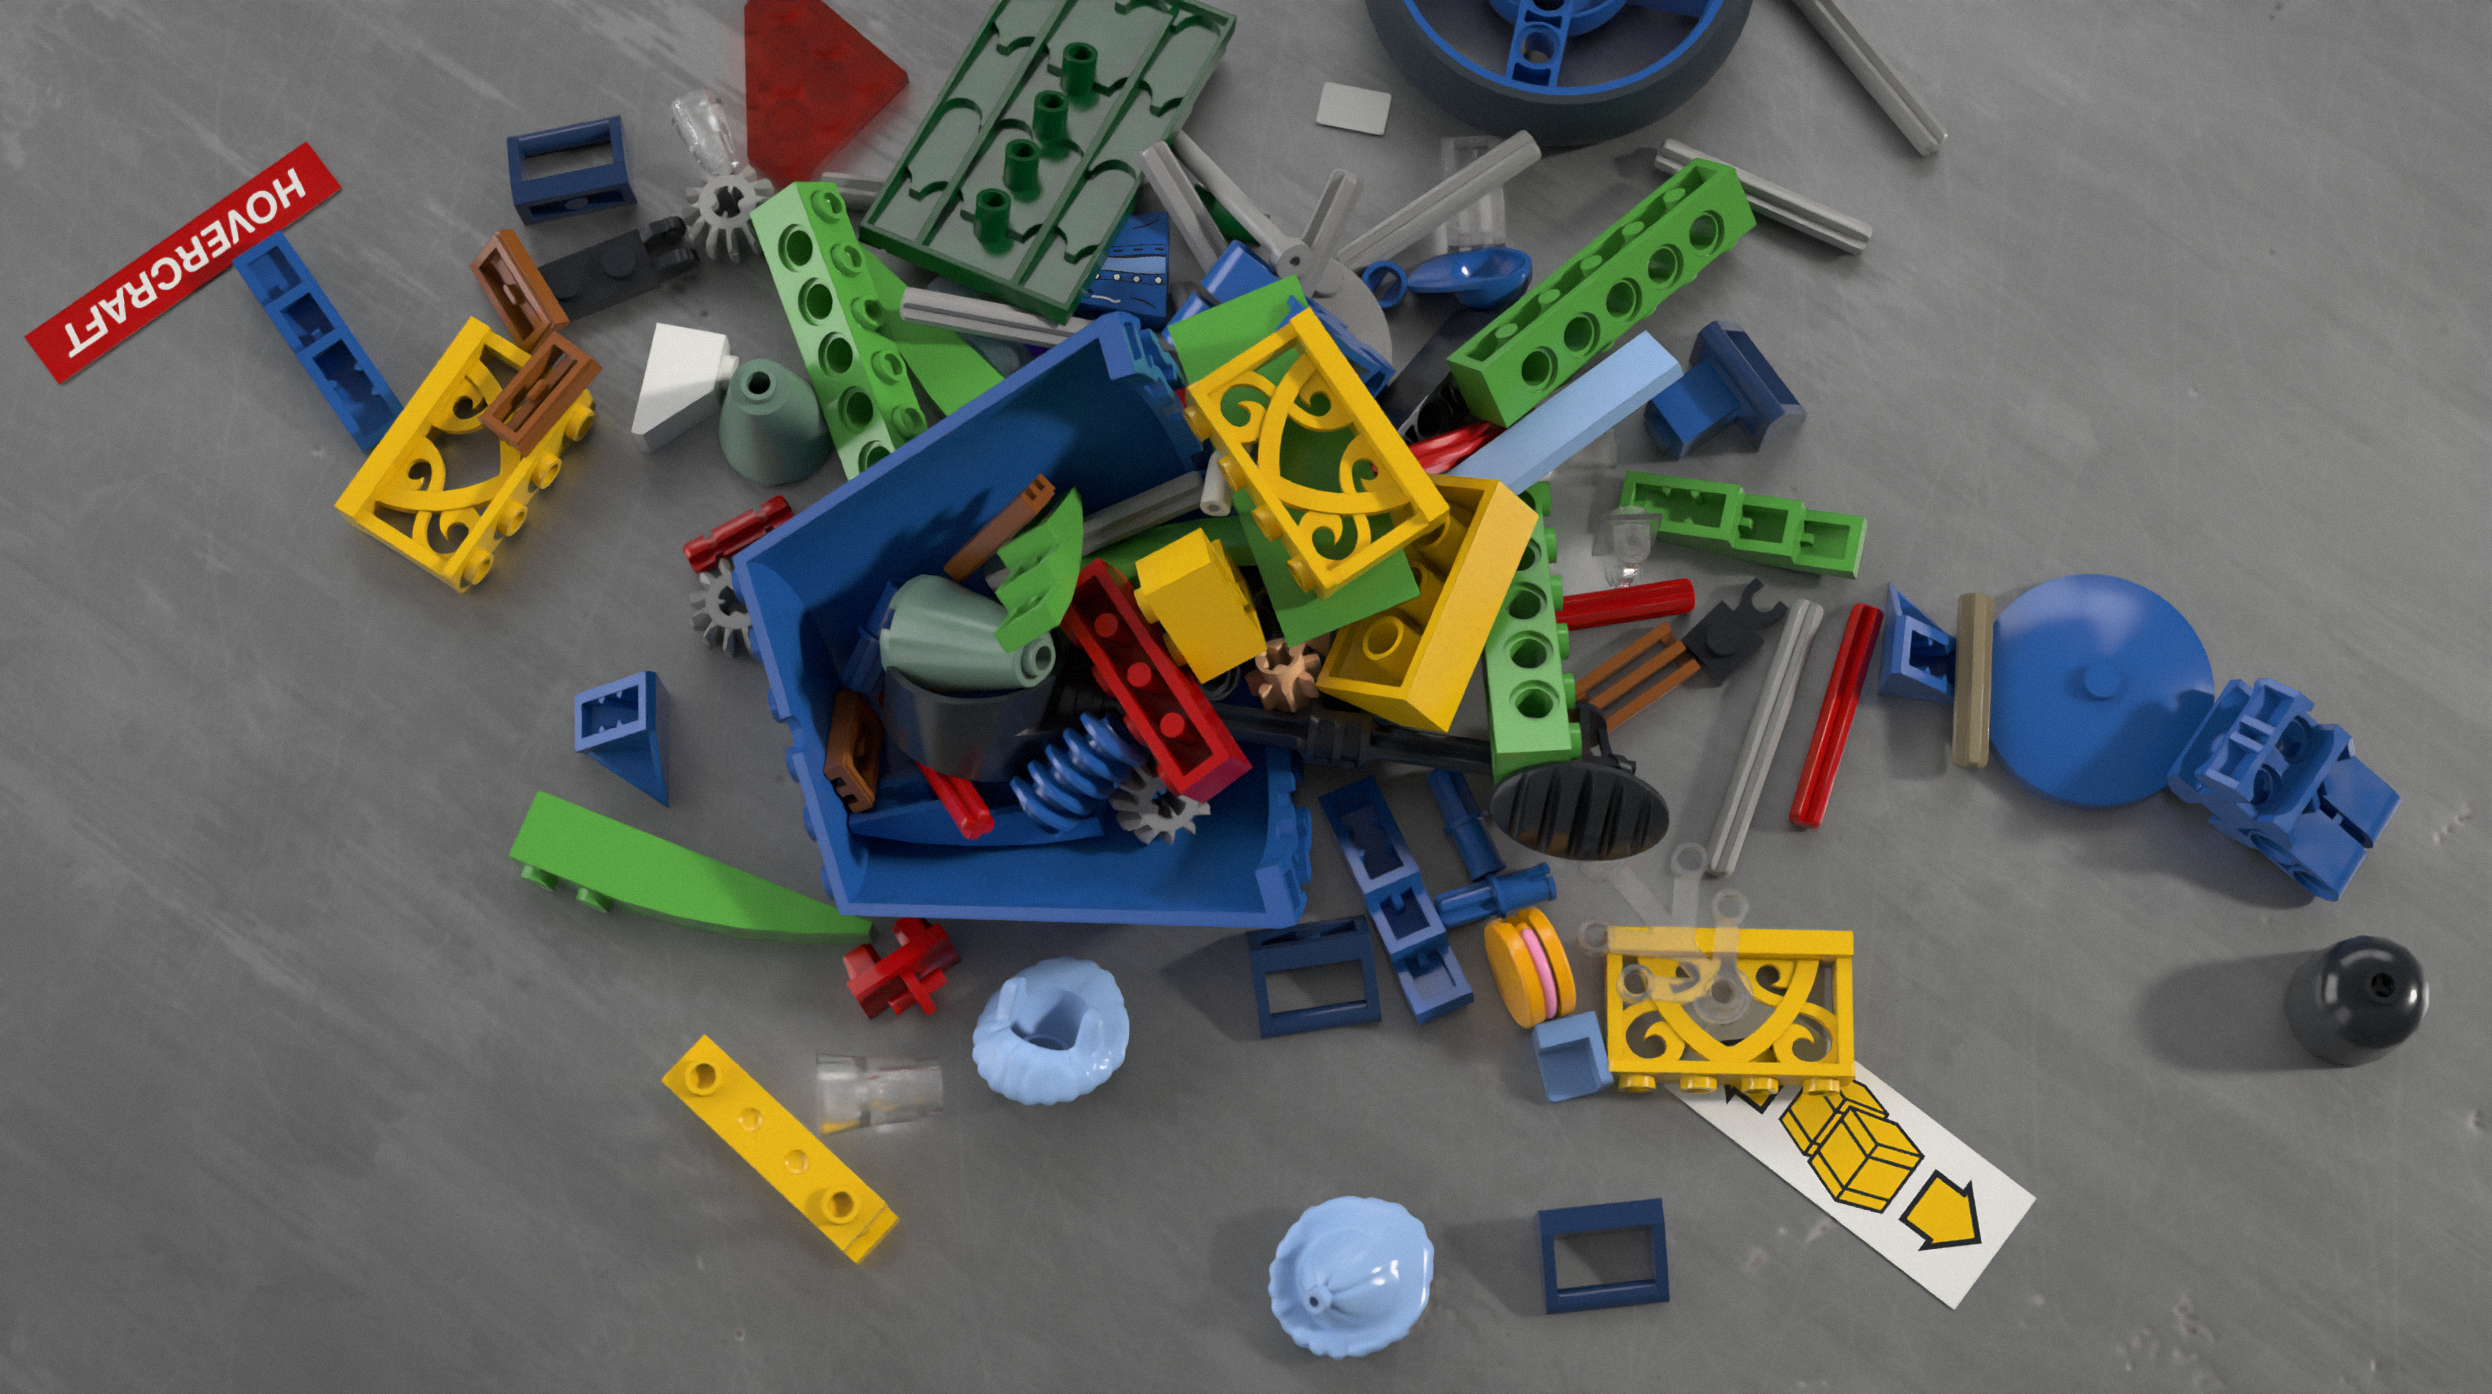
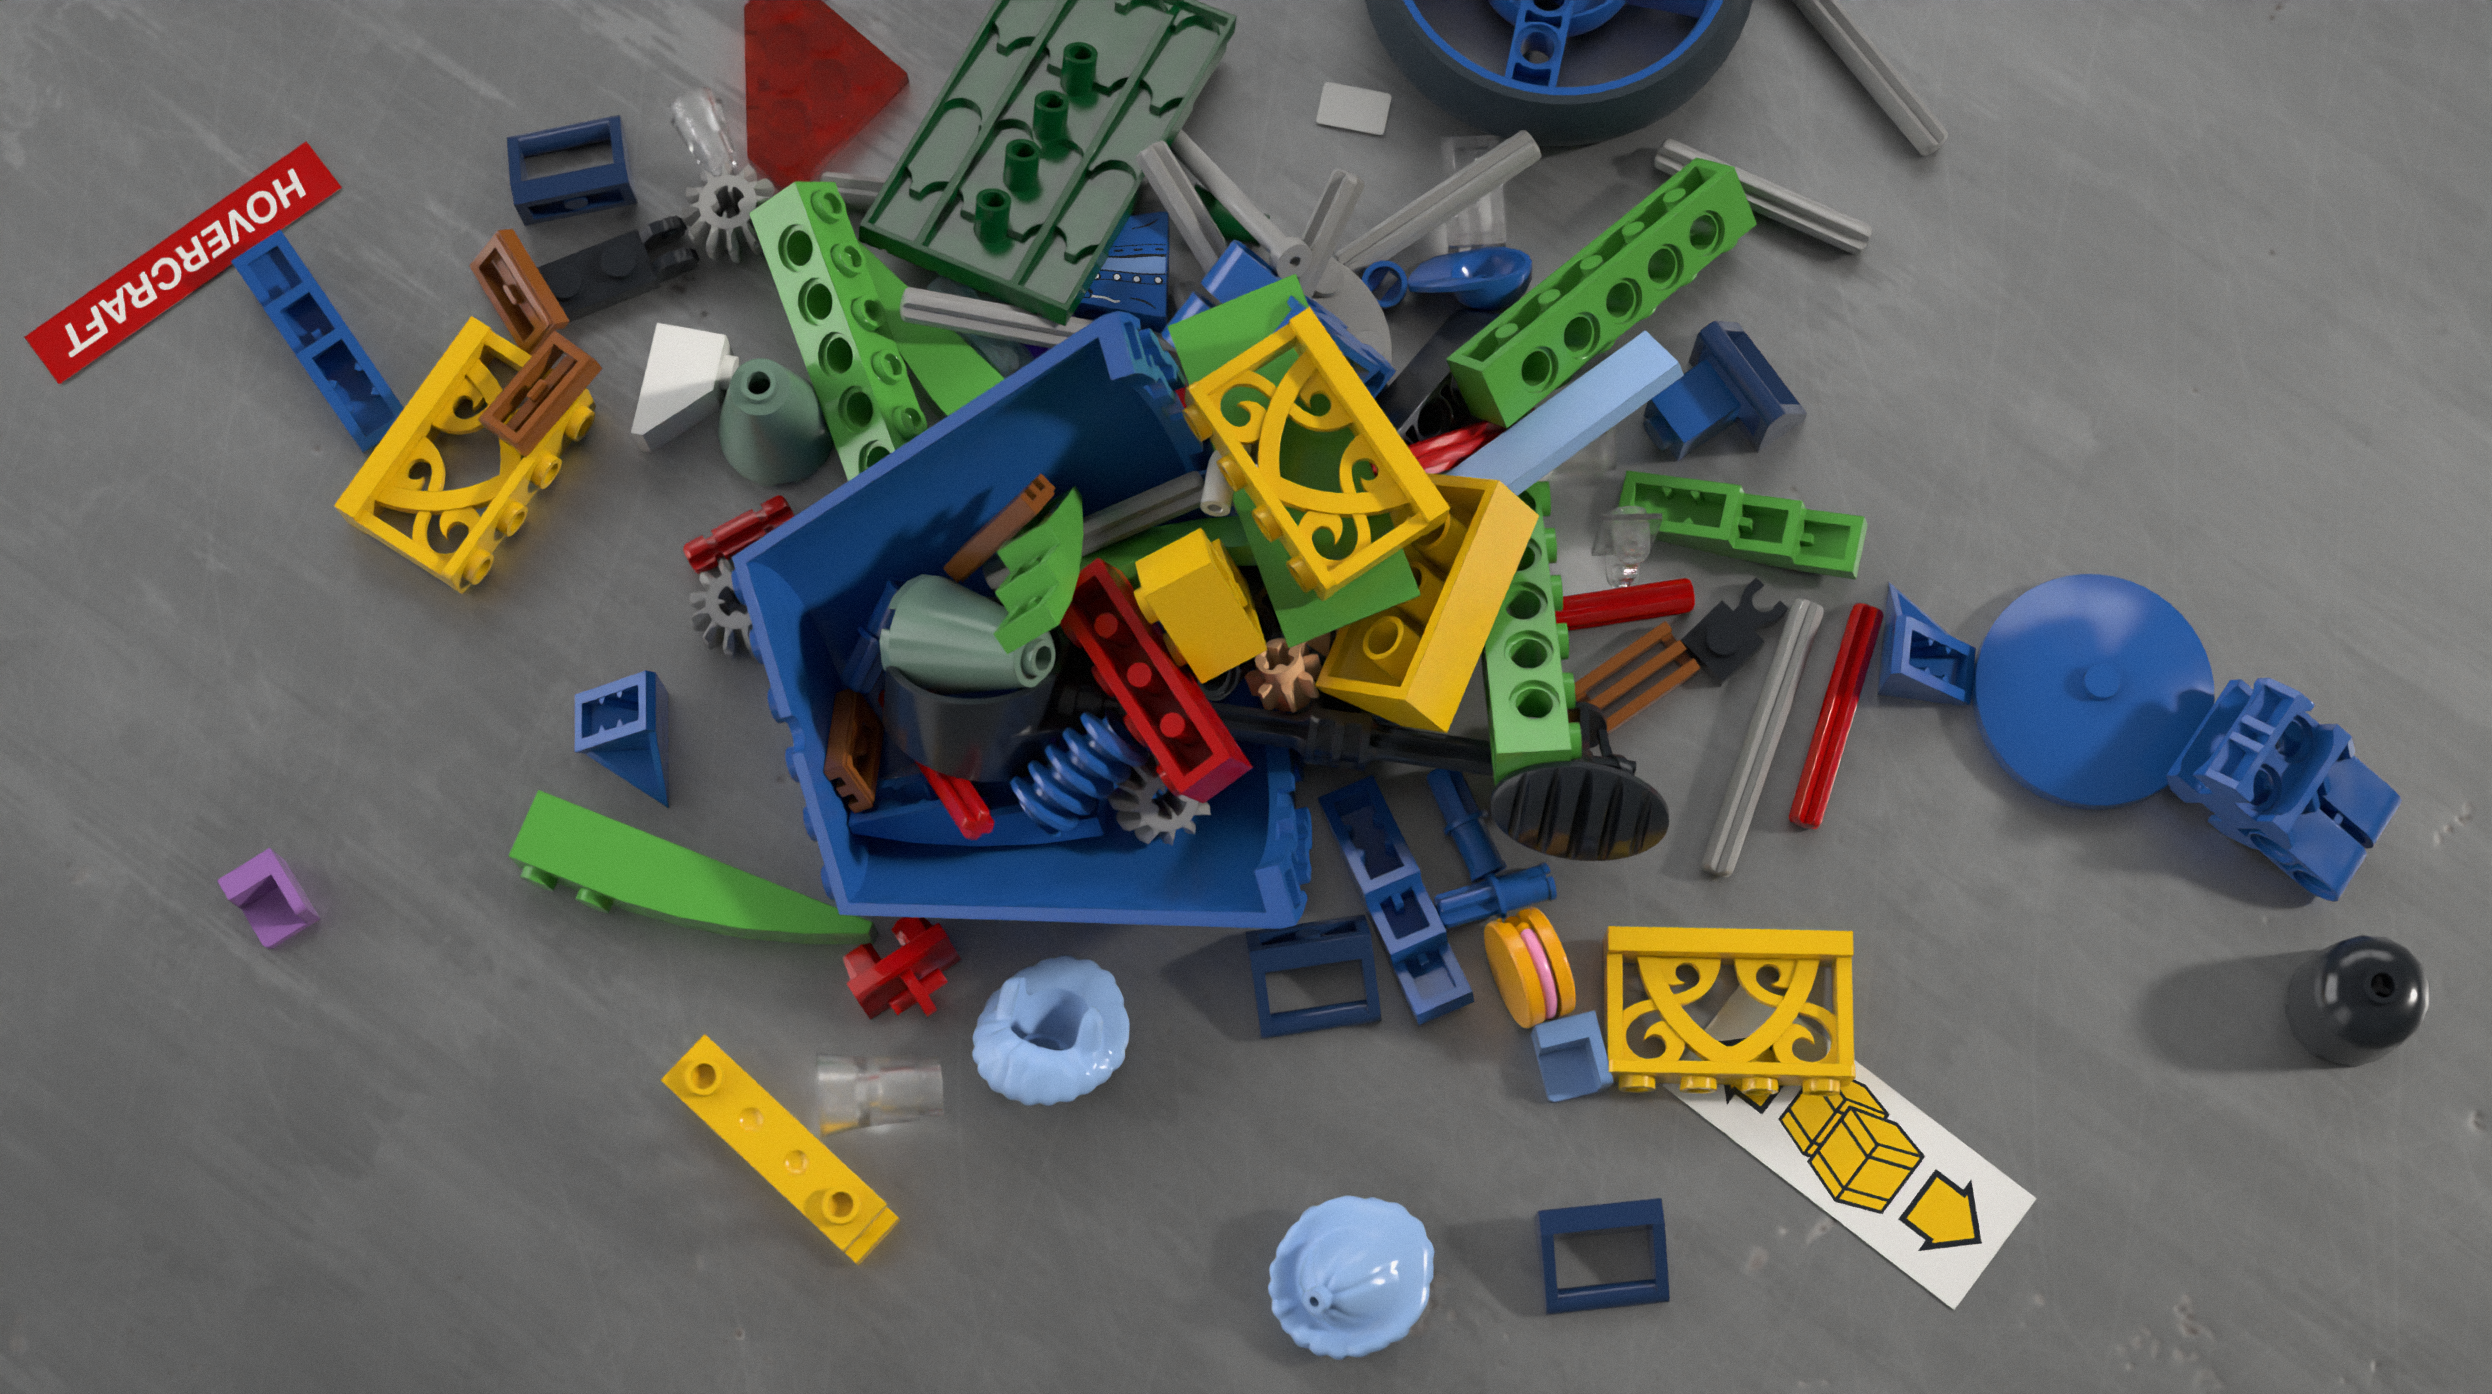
clear plant [1576,842,1753,1026] -> none
dark tan axle [1952,592,1994,770] -> none
none -> medium lavender panel [217,848,320,949]

